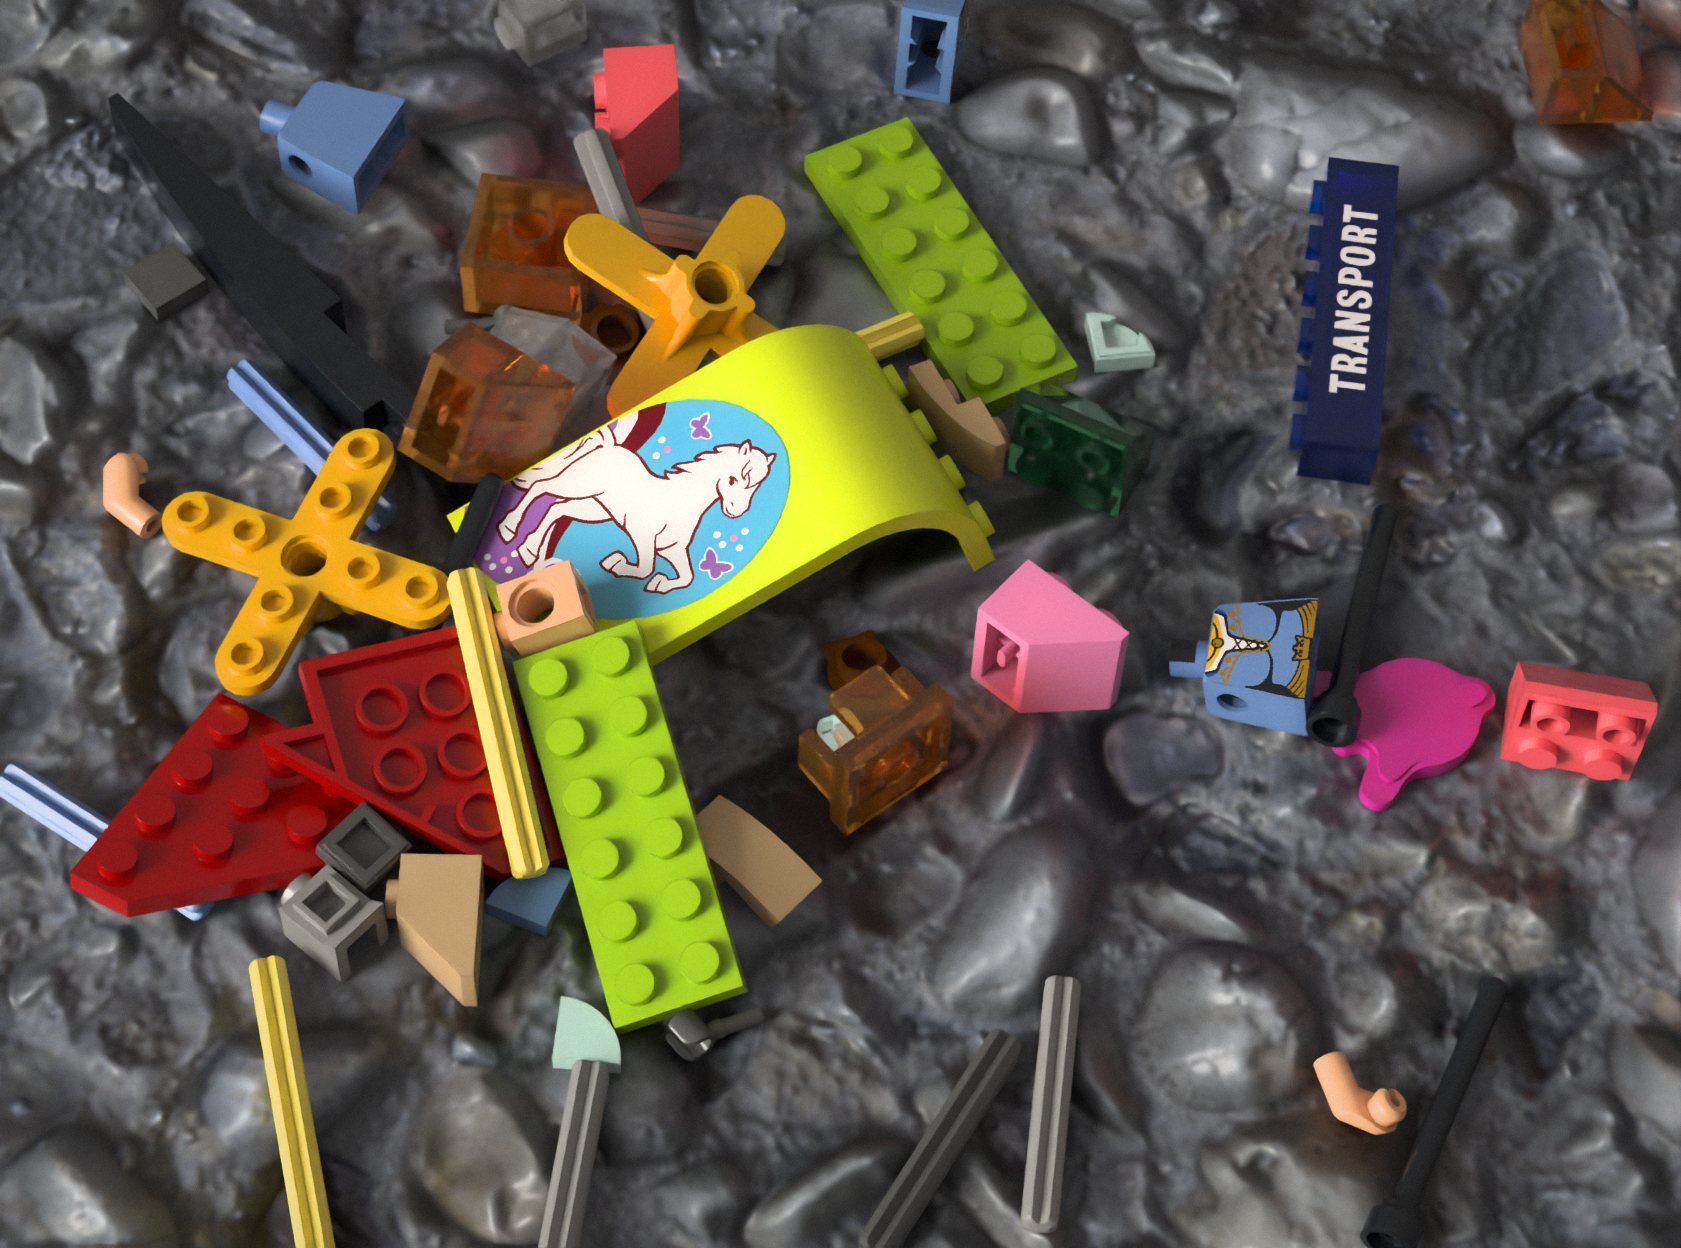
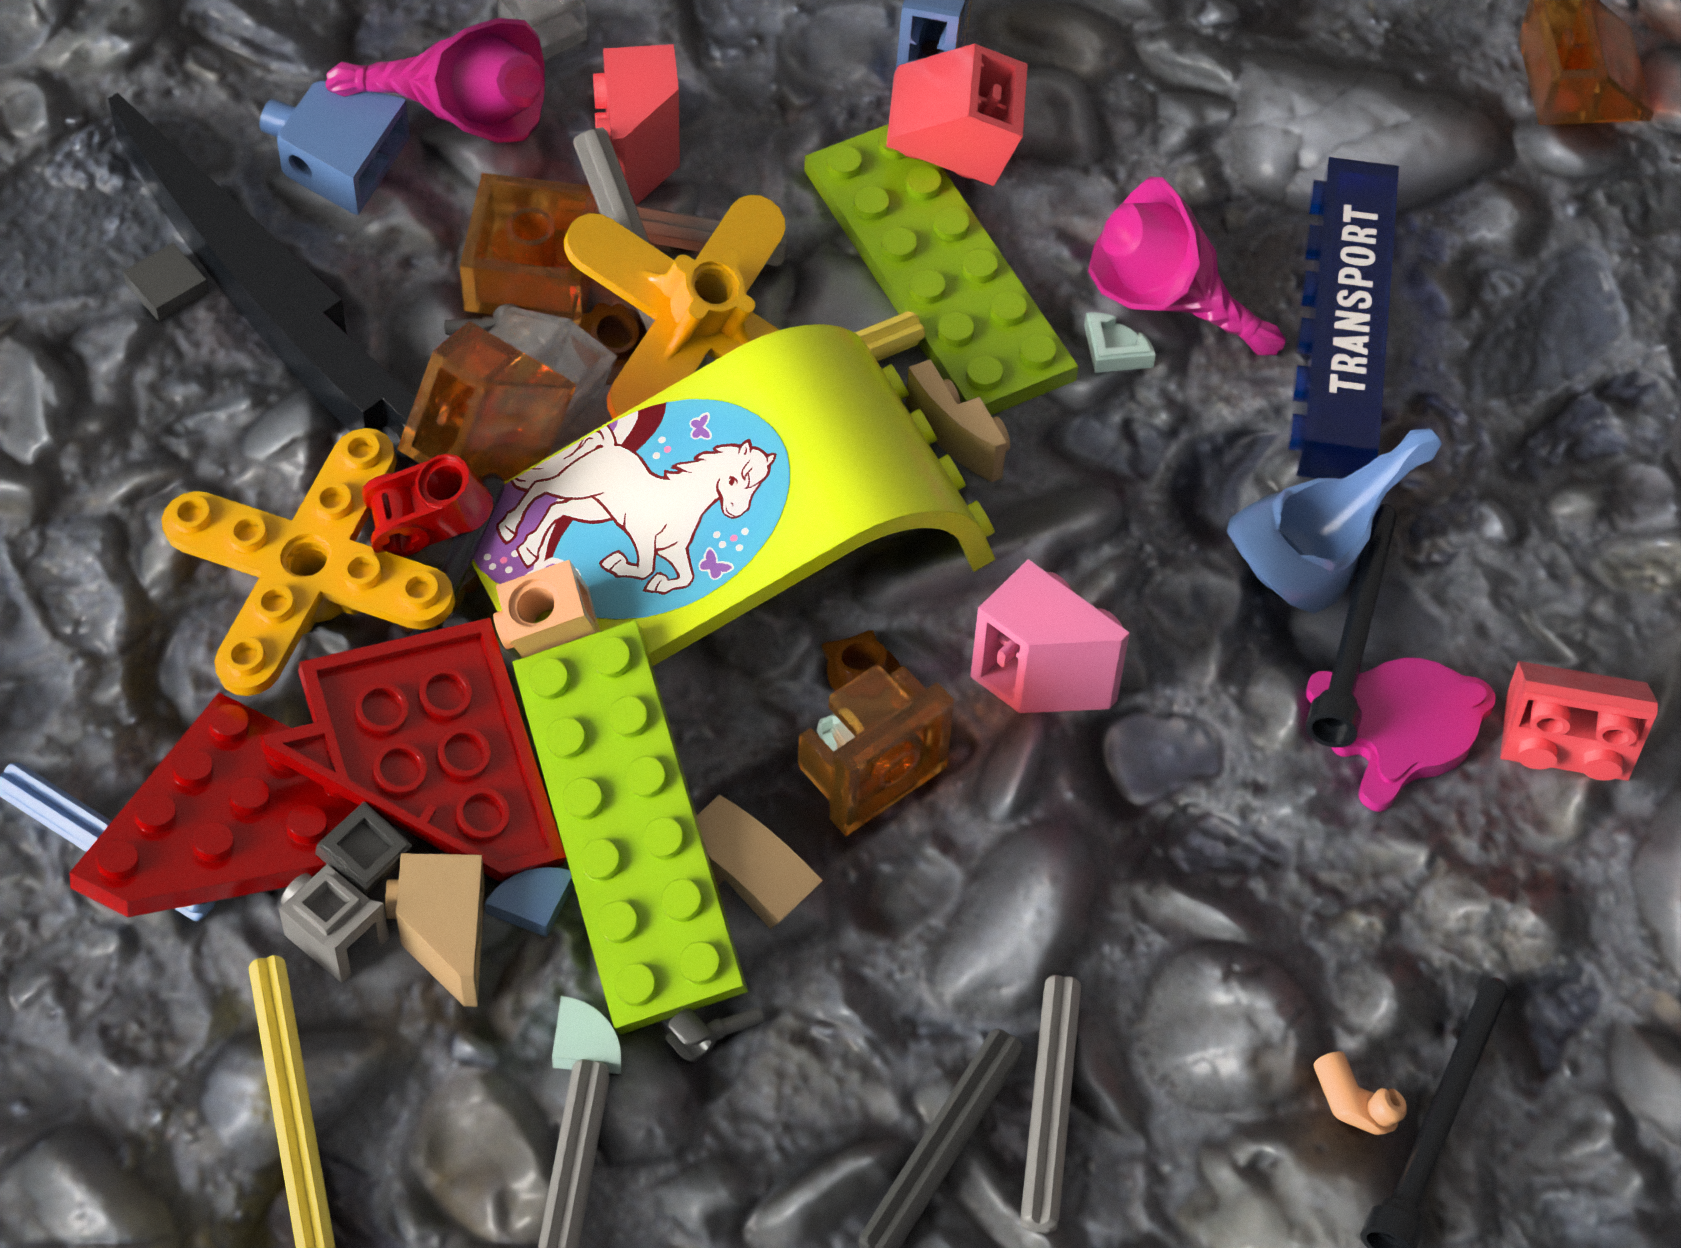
light nougat arm [103,453,163,539] -> none
medium blue axle [227,359,399,532] -> none
light yellow axle [447,567,550,880] -> none
clear green slope [1007,381,1156,518] -> none
medium blue torso [1169,598,1322,736] -> none
none -> dark pink hat [325,18,545,143]
none -> red piece [362,454,493,557]
none -> coral slope [886,43,1028,186]
none -> dark pink hat [1088,176,1286,355]
none -> medium blue hat [1227,429,1442,614]

